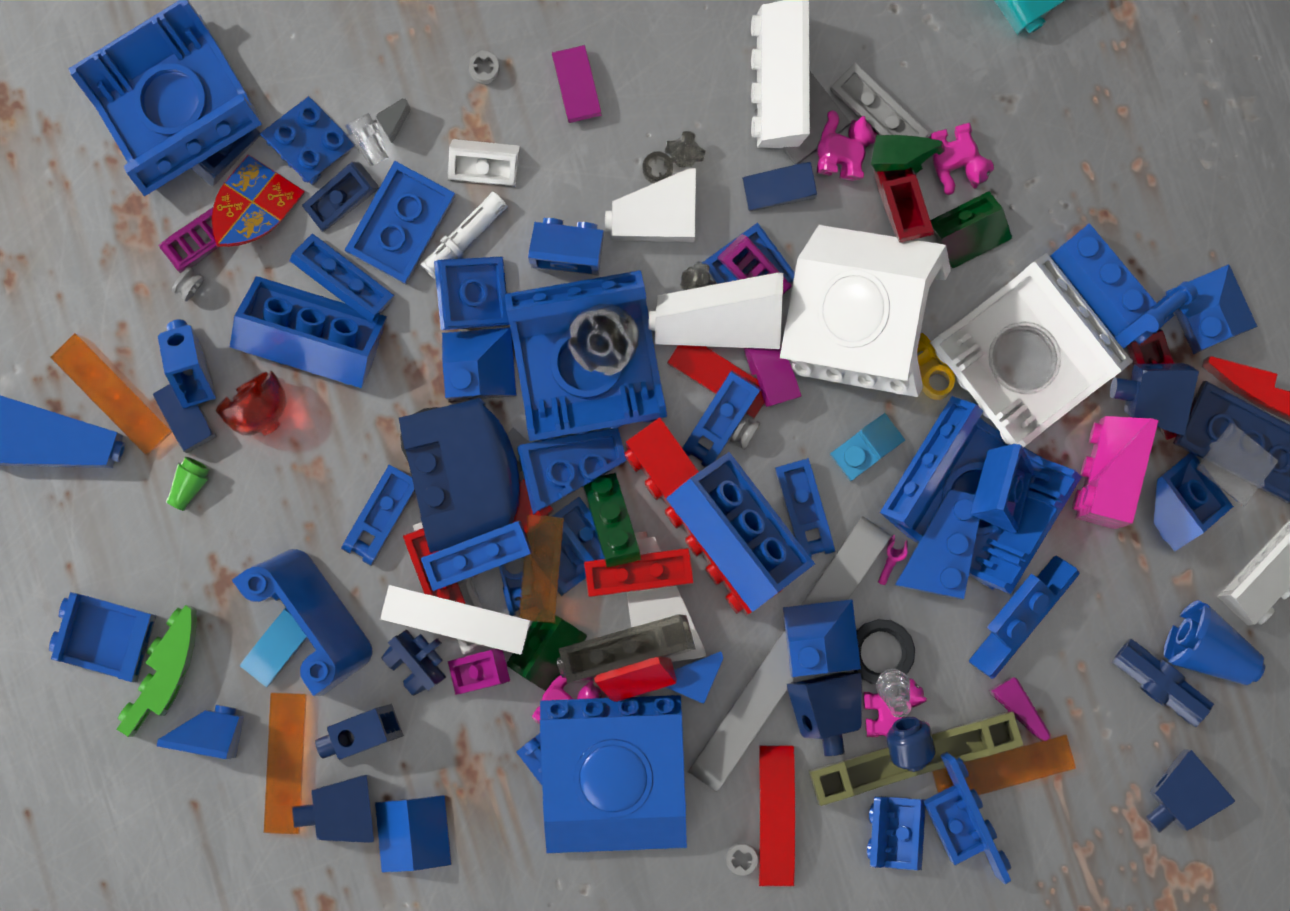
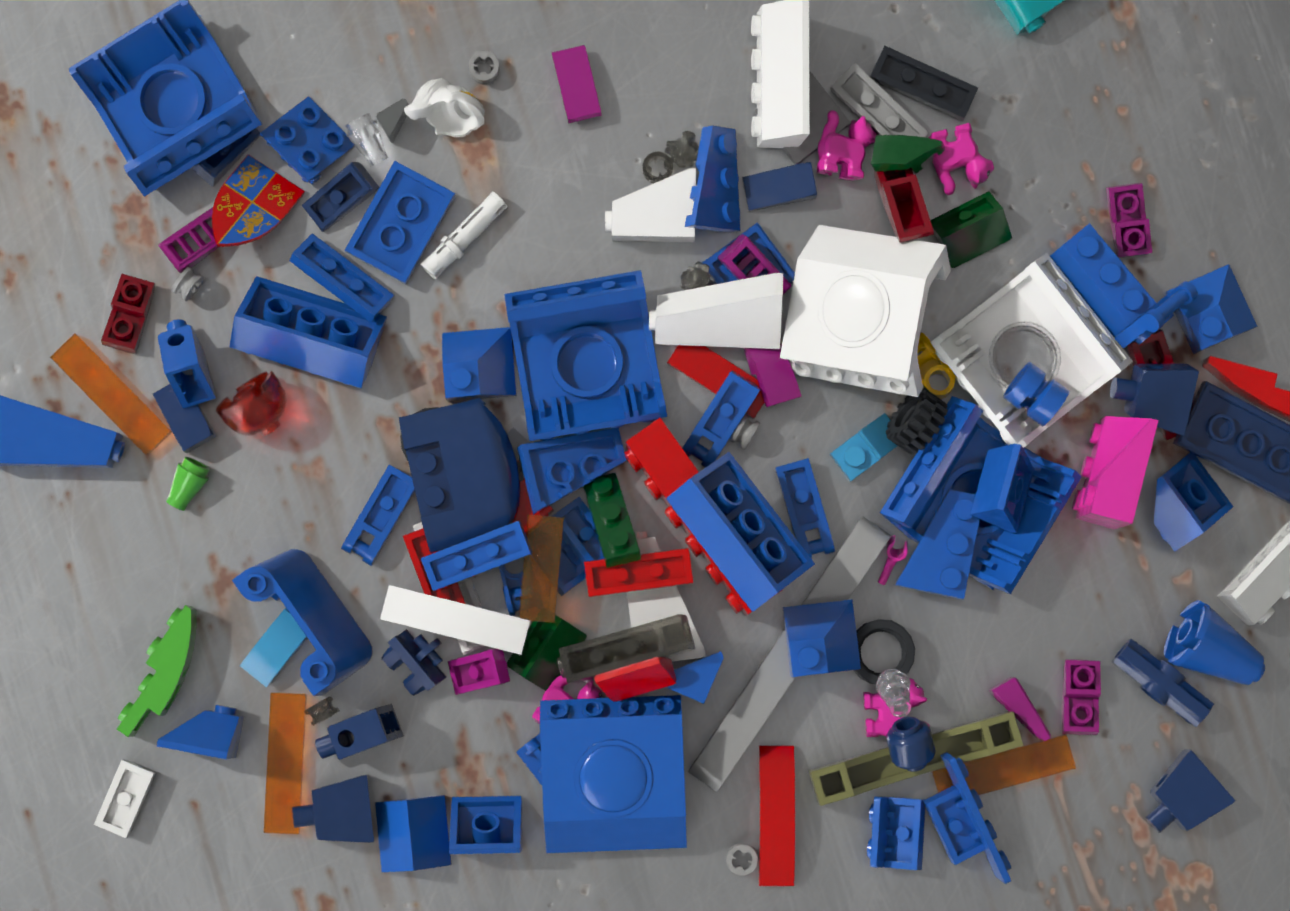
blue panel [49,592,157,682] -> none
blue tile [434,256,510,330] -> none
white slope [448,139,520,187] -> none
blue slope [528,218,604,276] -> none
clear smoke cylinder [568,304,640,376] -> none
dark blue torso [787,672,862,756] -> none
blue bracket [969,556,1080,679] -> none
clear piece [1197,423,1278,506] -> none
none -> white plate [94,759,156,838]
none -> dark red slope [101,274,155,354]
none -> clear smoke bush [304,696,340,726]
none -> white hair [404,78,485,138]
none -> blue slope [449,796,522,854]
none -> blue wing [685,125,741,233]
none -> black plate [870,45,978,121]
none -> black tyre [886,387,948,454]
none -> blue wheel [1003,362,1070,427]
none -> magenta slope [1062,660,1101,735]
none -> magenta slope [1106,183,1153,258]

